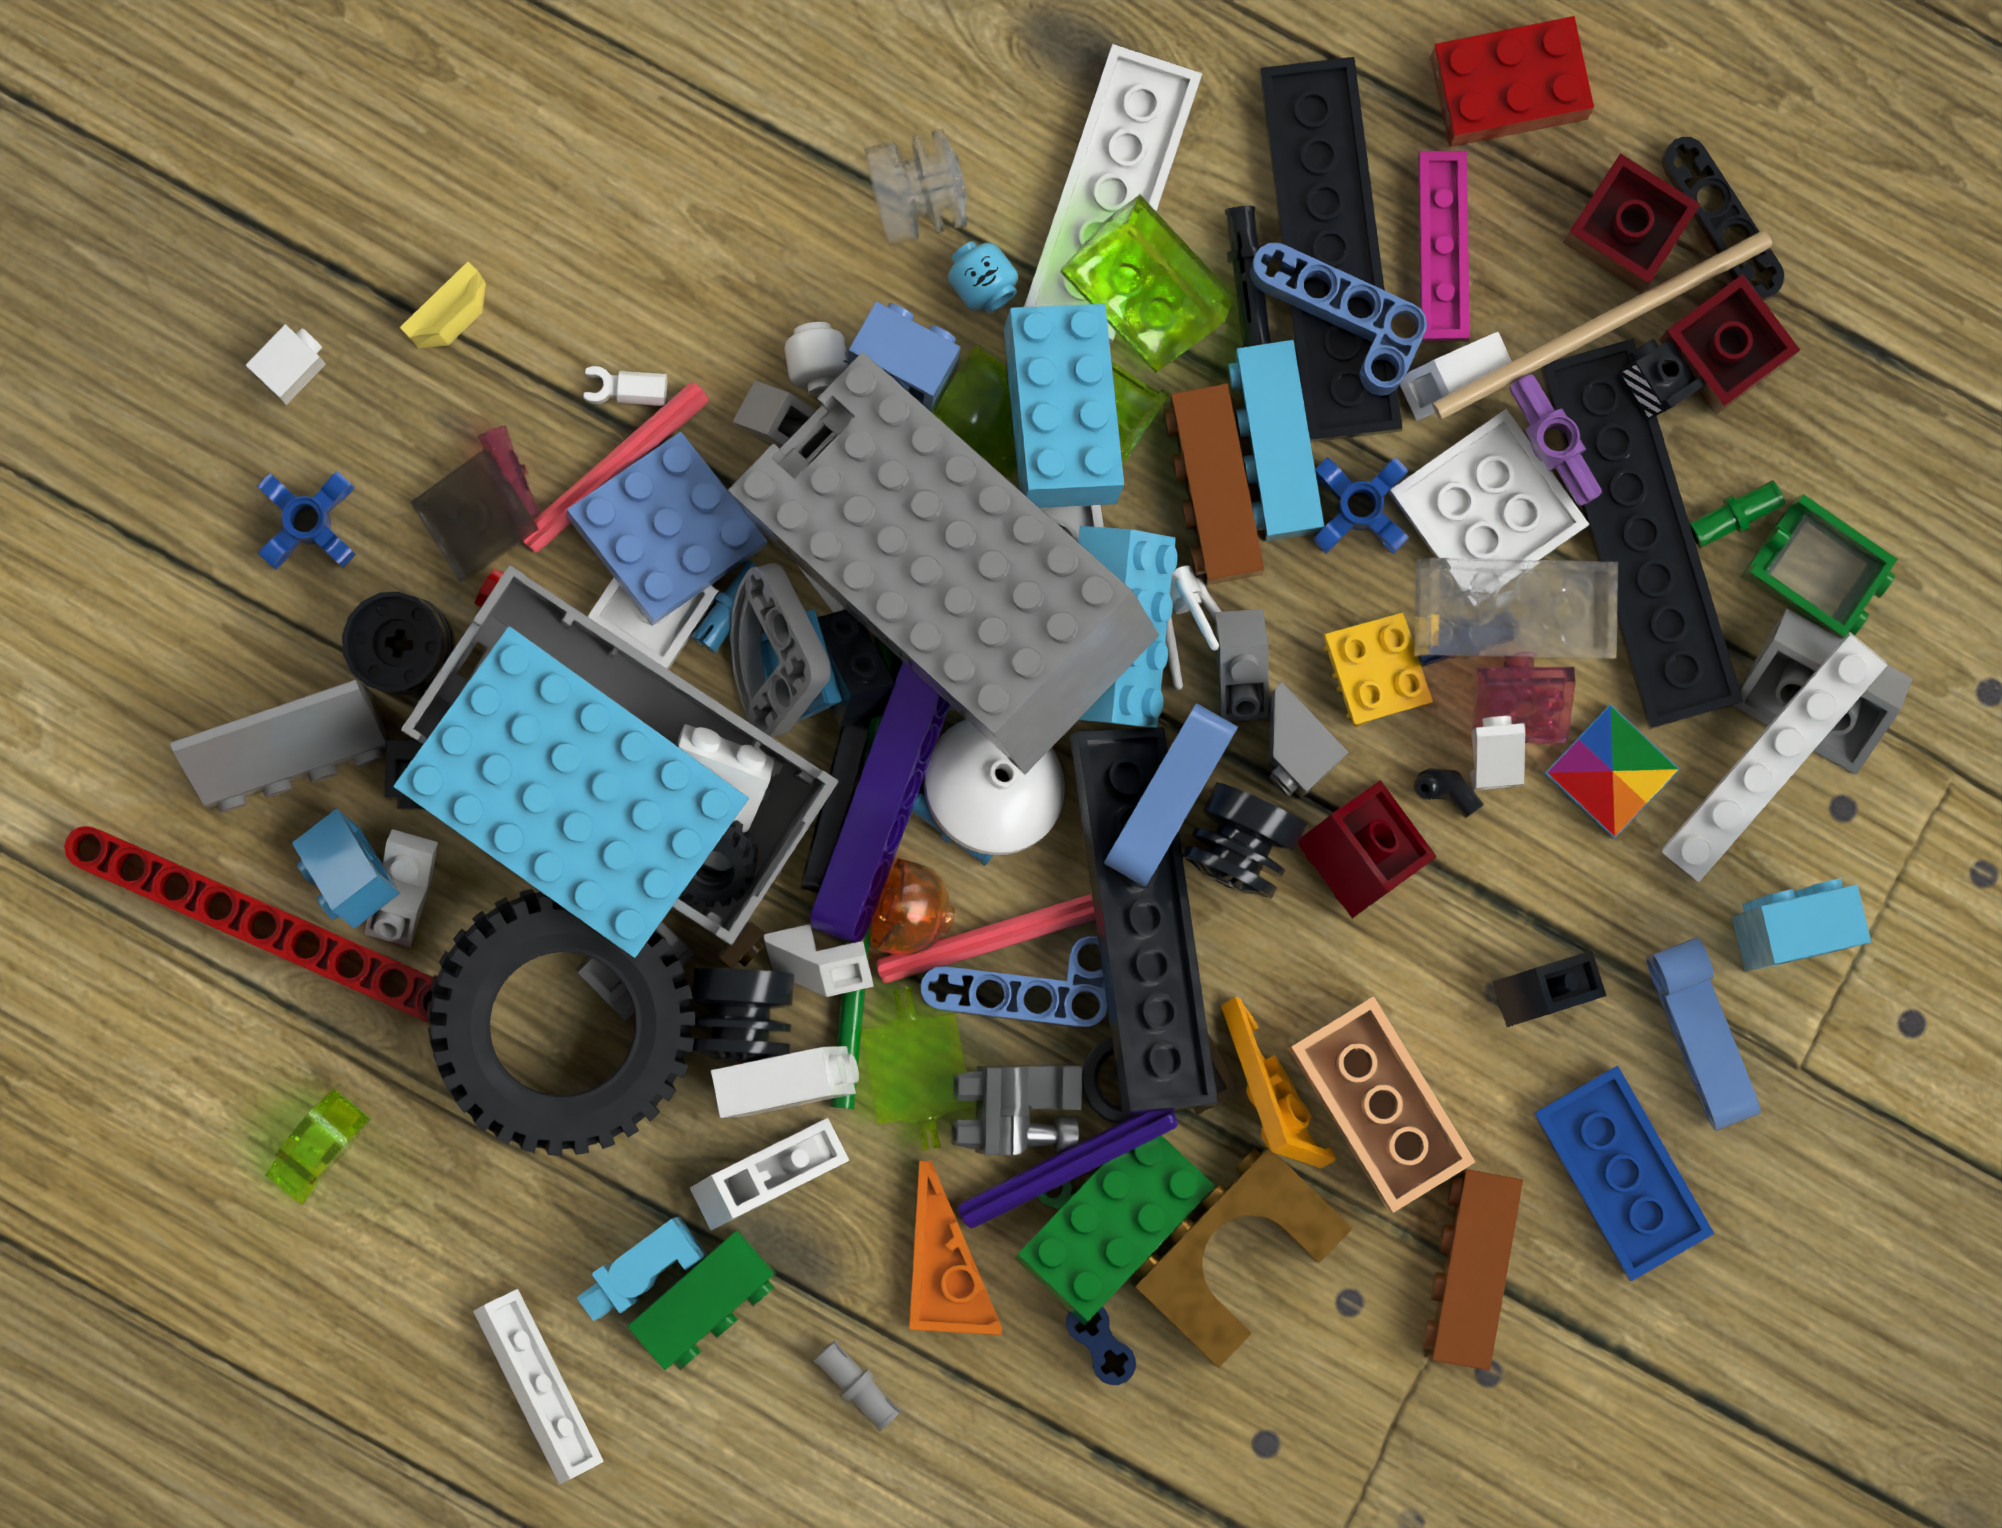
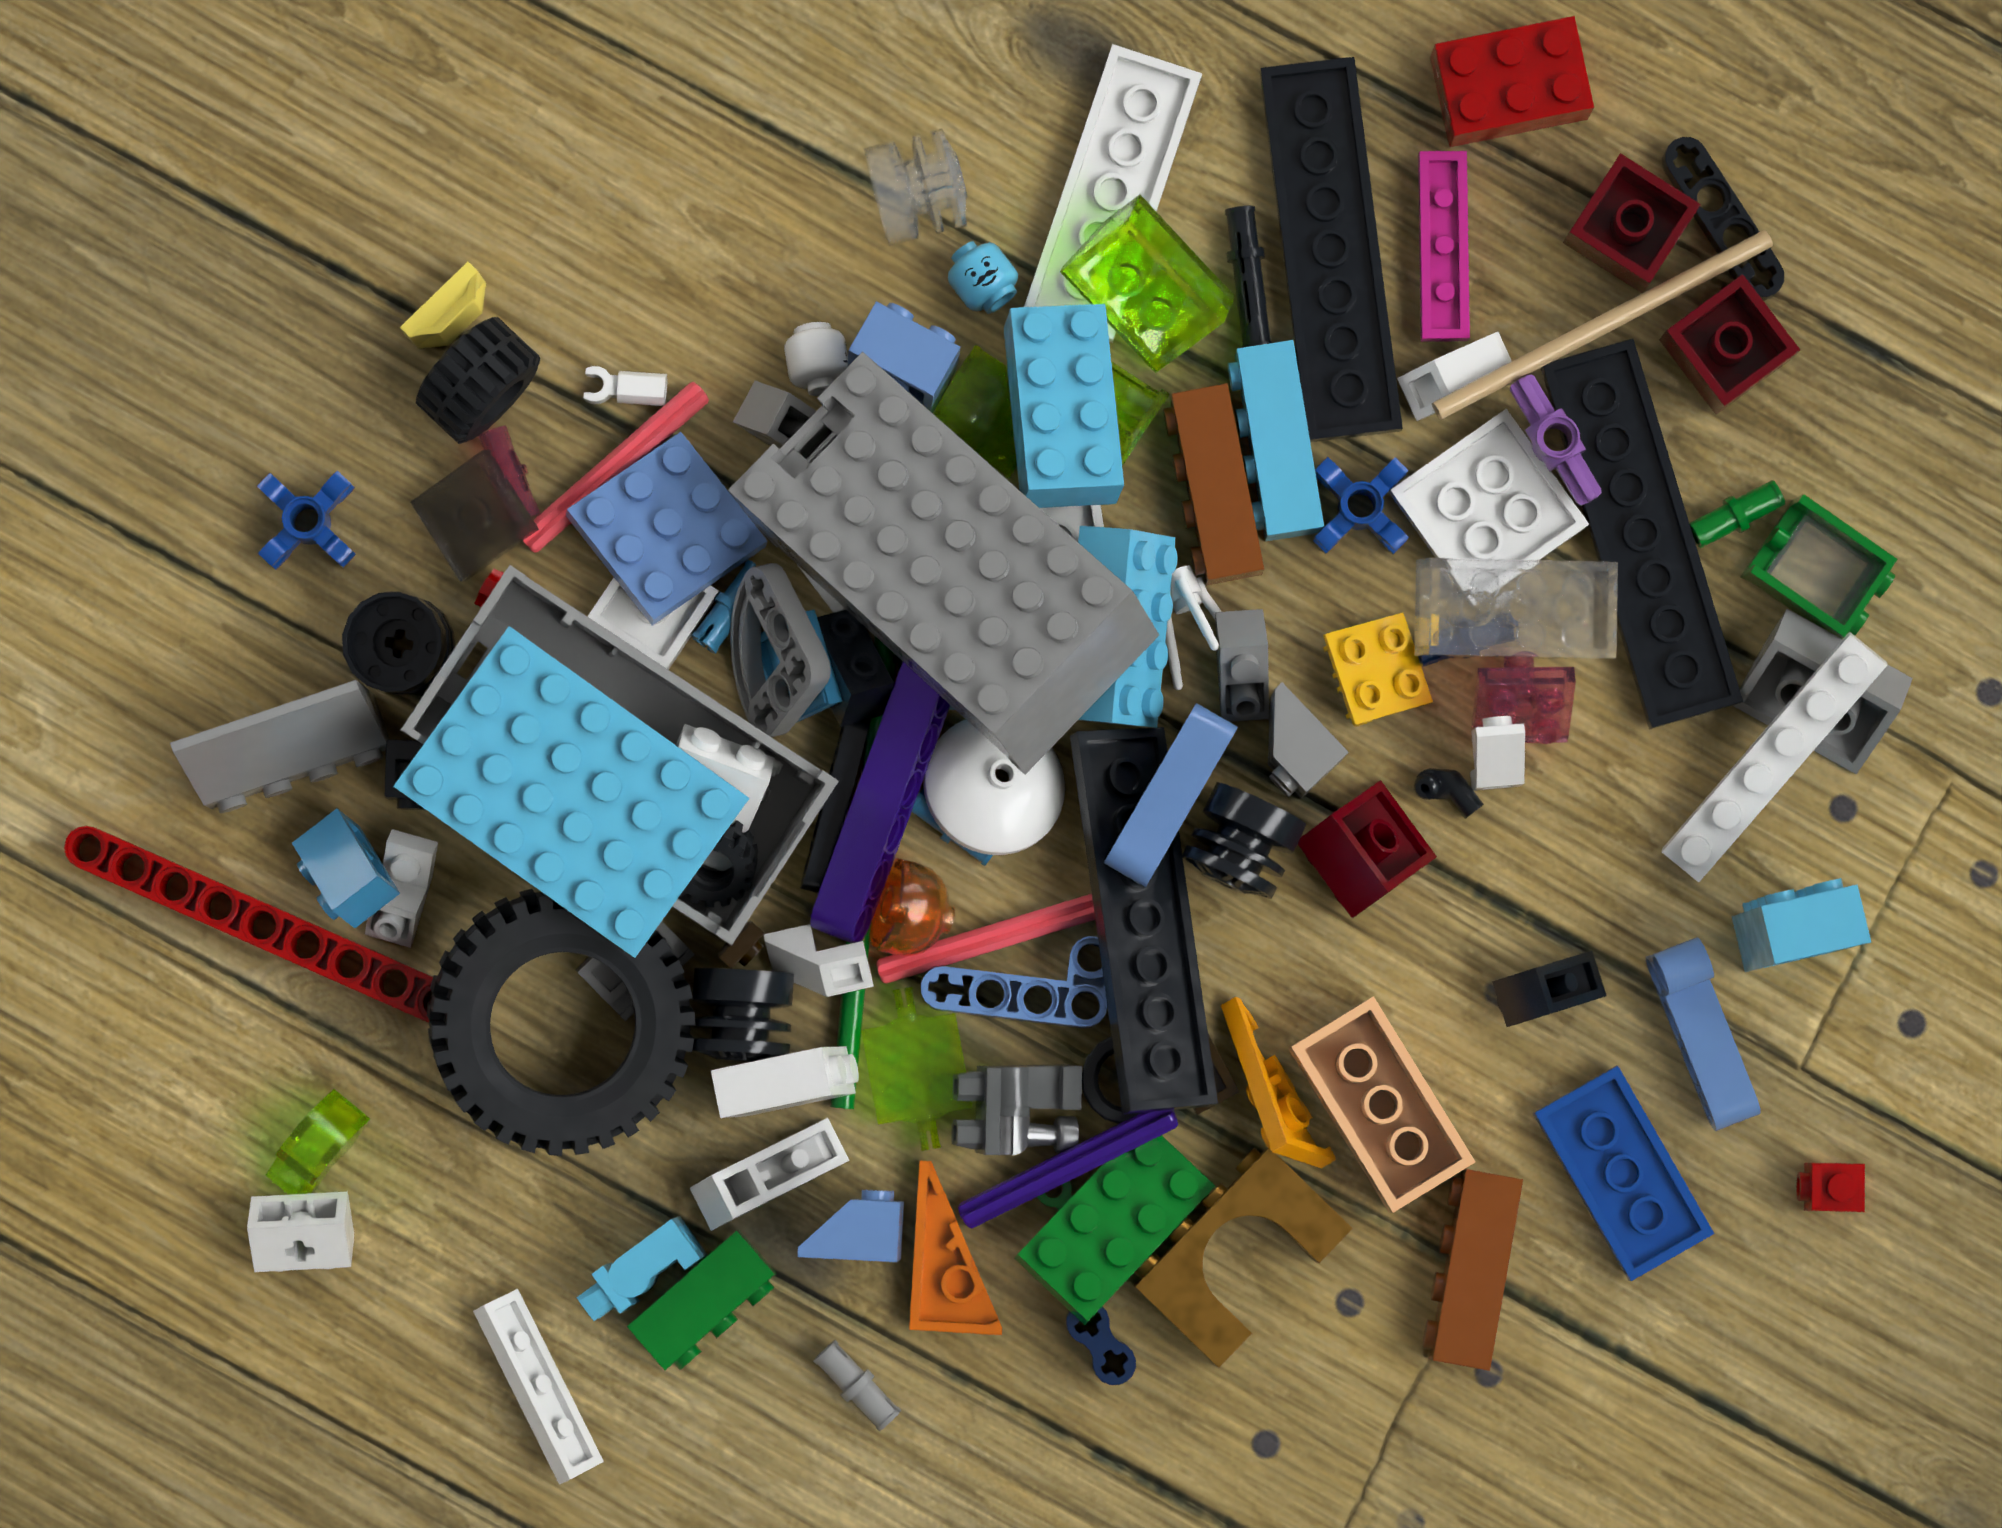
white brick [246,324,326,405] -> none
medium blue beam [1250,242,1427,396] -> none
tile [1544,704,1680,839] -> none
black brick [1619,338,1706,419] -> none
none -> white brick [247,1191,354,1272]
none -> black tyre [416,317,540,444]
none -> medium blue slope [797,1190,904,1262]
none -> red bracket [1796,1163,1865,1212]

